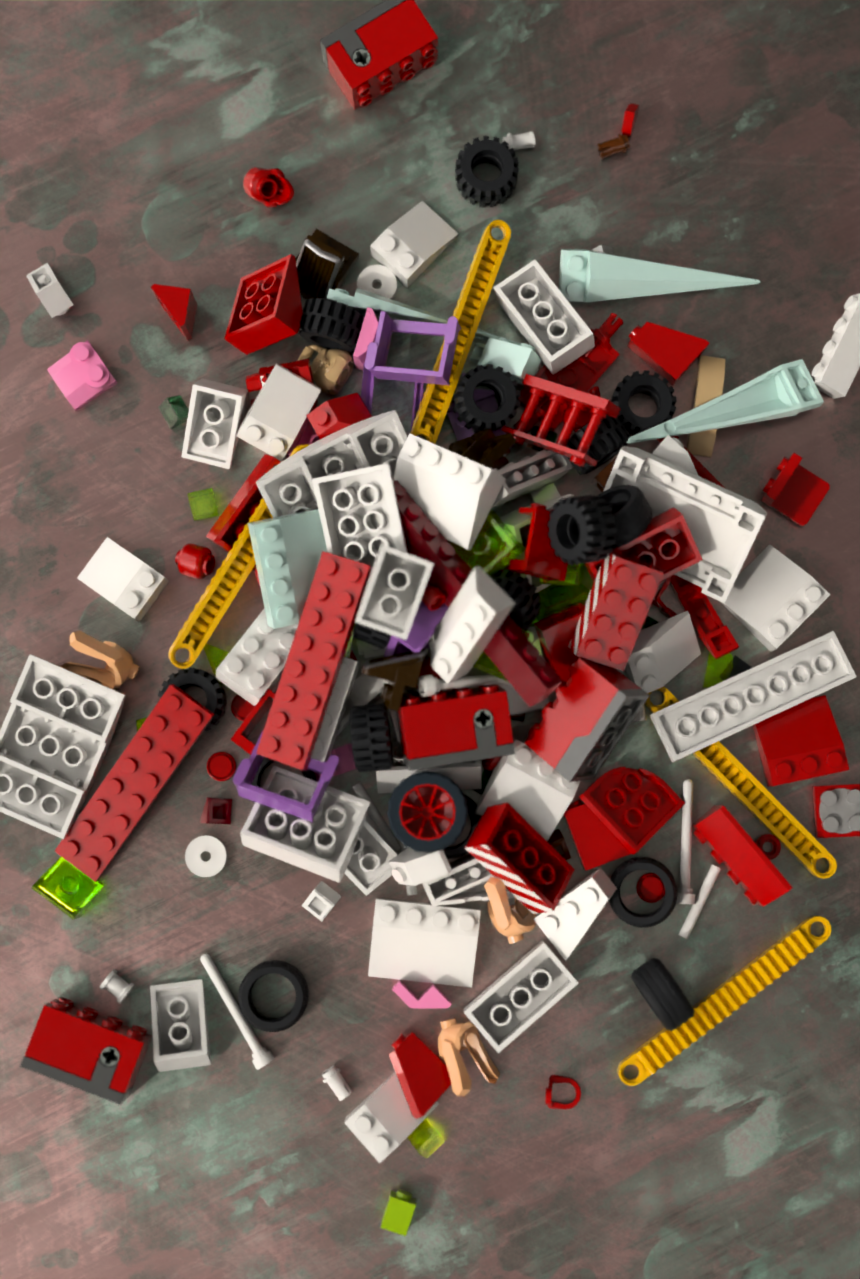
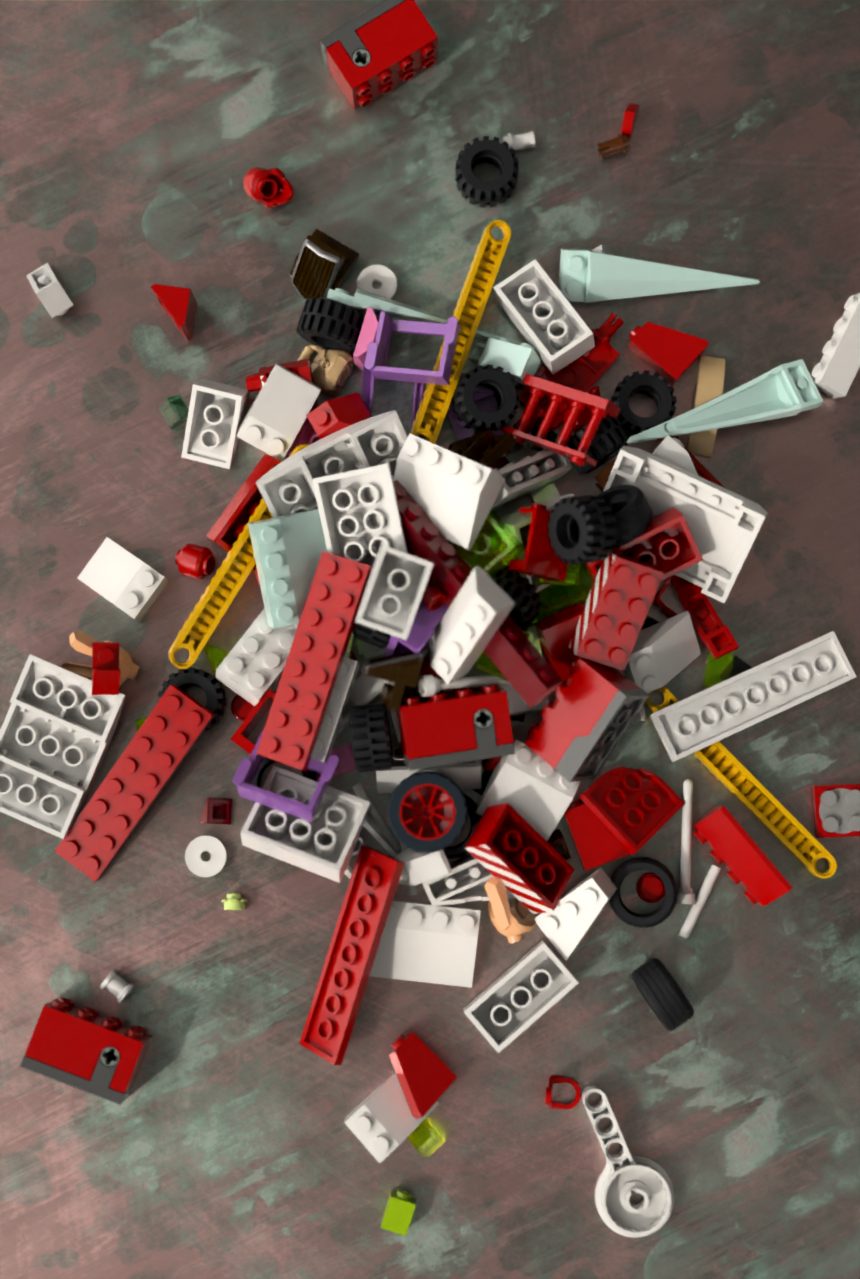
clear neon green slope [31,857,104,920] -> none
bright pink slope [47,340,117,411] -> none
white slope [150,979,211,1072] -> none
clear neon green slope [187,488,219,521] -> none
white piece [201,954,275,1070] -> none
red piece [207,752,237,781] -> none
red slope [224,254,303,355] -> none
black tyre [238,960,309,1032] -> none
white slope [302,881,341,922] -> none
white pin [322,1065,353,1101] -> none
white slope [370,201,459,288] -> none
bright pink slope [392,980,452,1009] -> none
light nougat piece [438,1018,500,1096] -> none
yellow gear [617,915,832,1086] -> none
white slope [719,544,831,652] -> none
red slope [753,695,850,787] -> none
red plate [755,834,781,860] -> none
red bracket [761,453,830,526] -> none
none -> red slope [92,642,120,695]
none -> yellowish green plate [221,894,247,910]
none -> red plate [299,845,405,1065]
none -> white beam [581,1084,674,1238]

